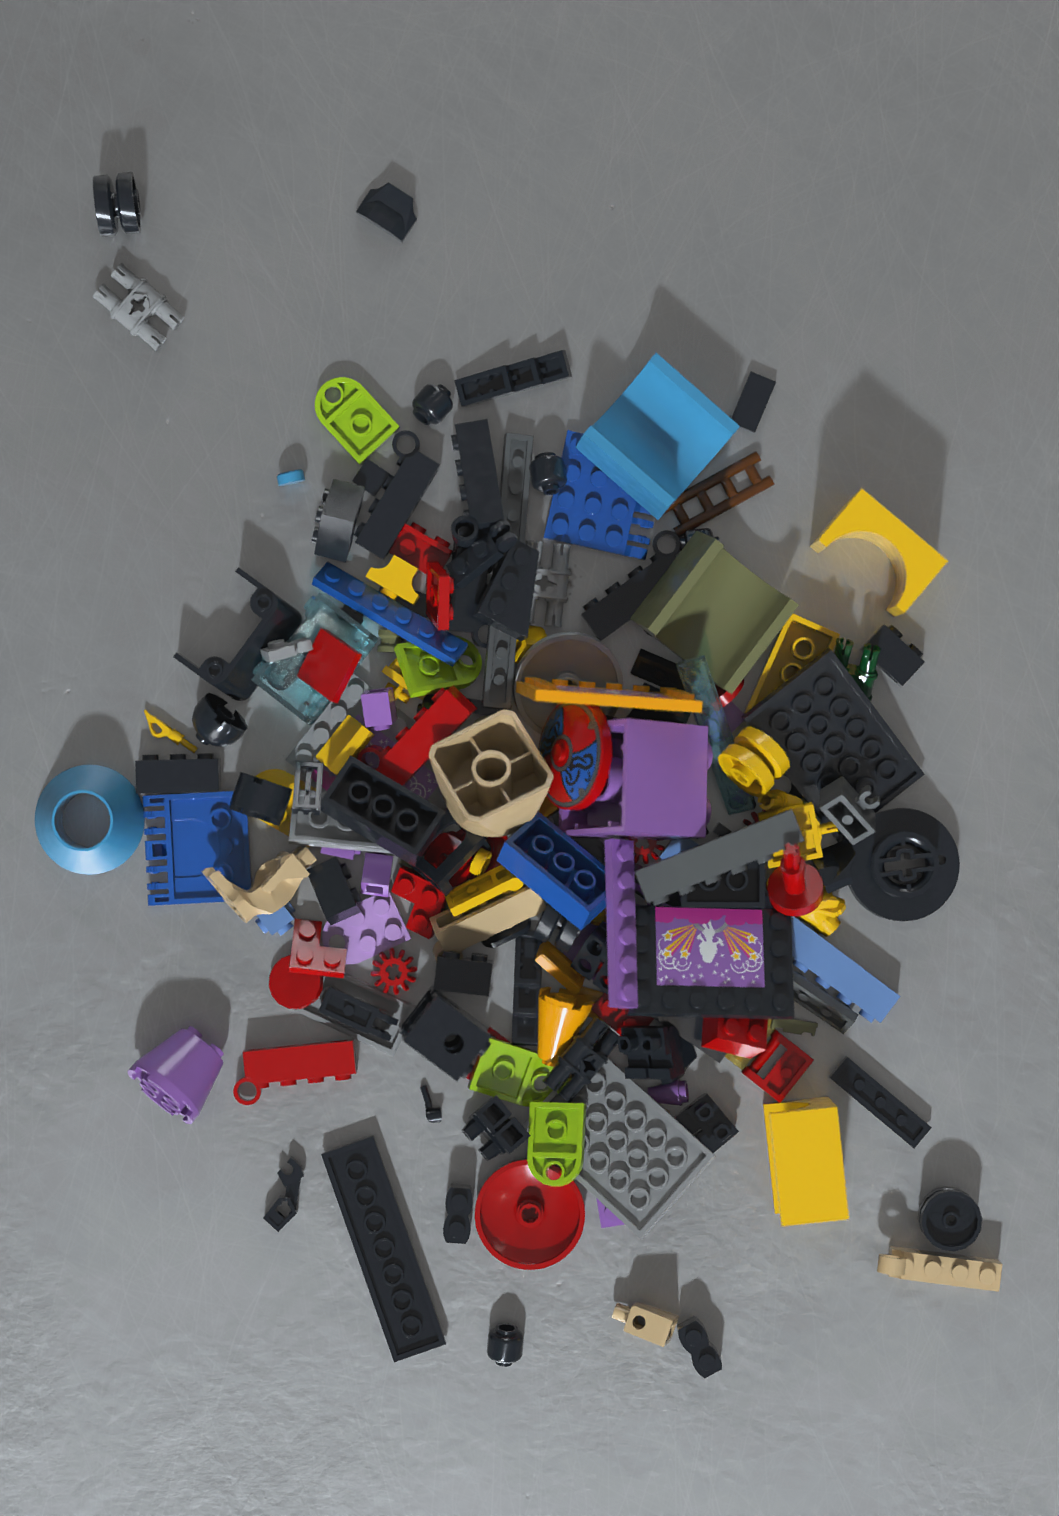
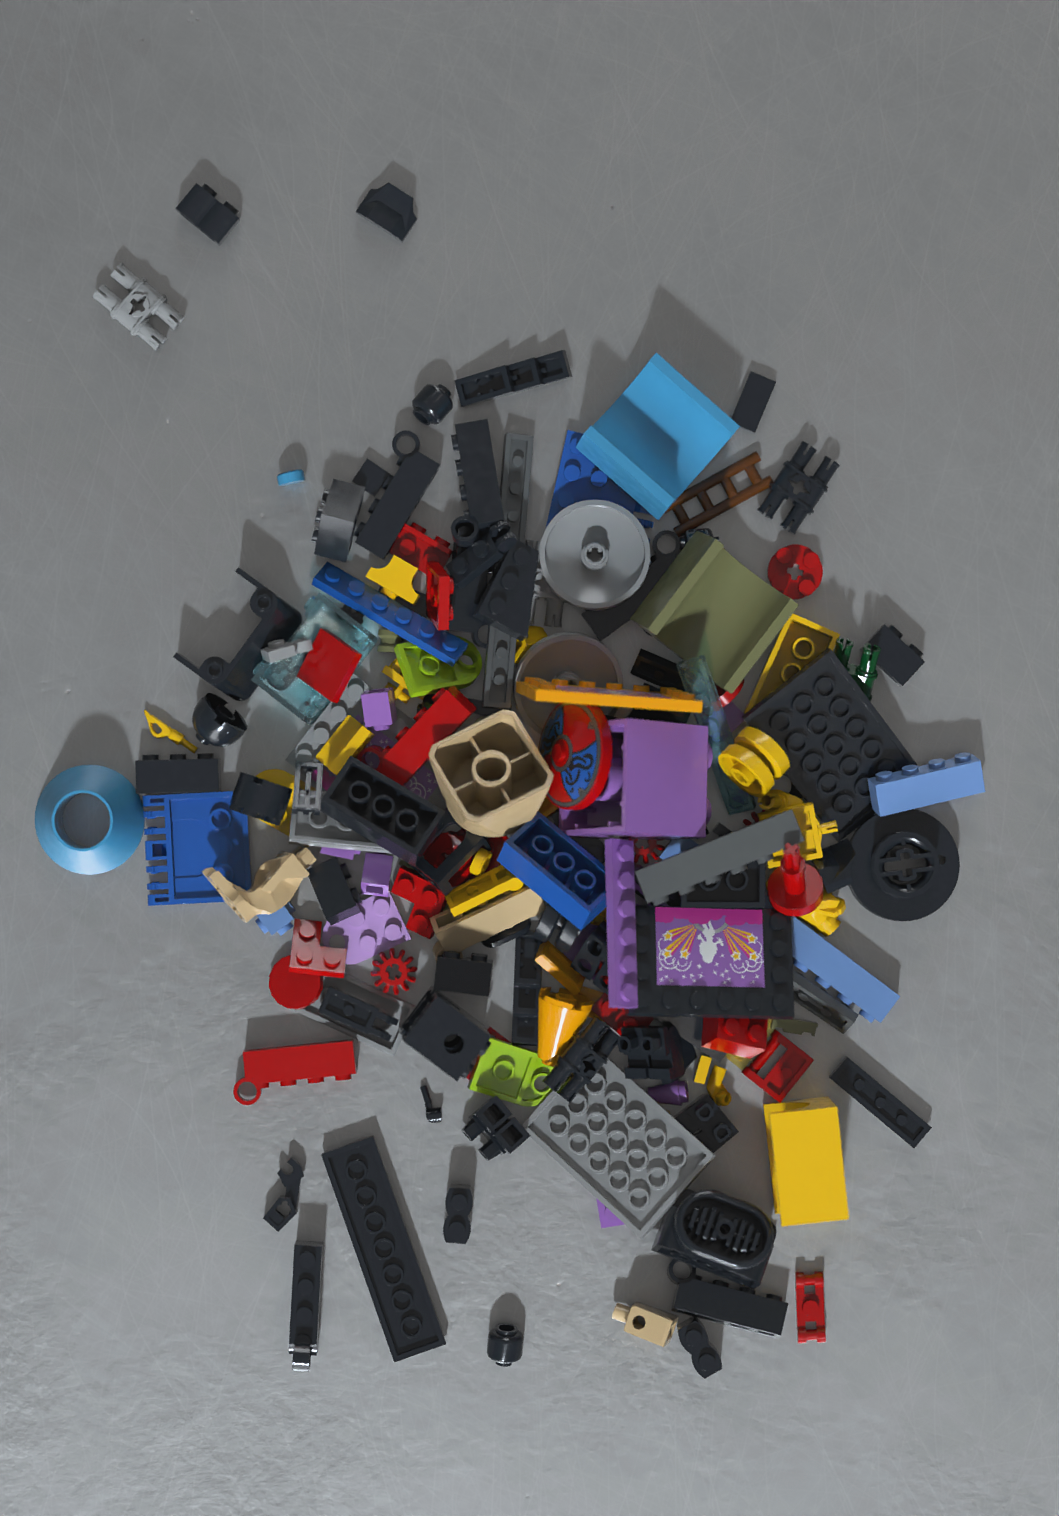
black wheel [93,172,141,237] -> none
medium lavender cone [128,1026,224,1124] -> none
lime plate [315,377,400,465] -> none
red dish [475,1158,585,1270] -> none
lime plate [527,1102,586,1187] -> none
black head [529,452,567,495] -> none
yellow piece [810,488,948,617] -> none
dark grey brick [820,776,880,845] -> none
tan hinge [877,1246,1003,1292] -> none
black wheel [917,1186,982,1252] -> none
none -> black brick [175,183,240,246]
none -> black hinge [289,1240,324,1372]
none -> light grey dish [539,500,650,610]
none -> black brick [651,1189,777,1289]
none -> black hinge [667,1259,788,1338]
none -> yellow tile [693,1053,712,1084]
none -> yellow arm [706,1065,732,1106]
none -> black pin [757,441,840,535]
none -> red plate [767,544,823,600]
none -> red plate [795,1271,826,1344]
none -> medium blue brick [867,752,985,817]

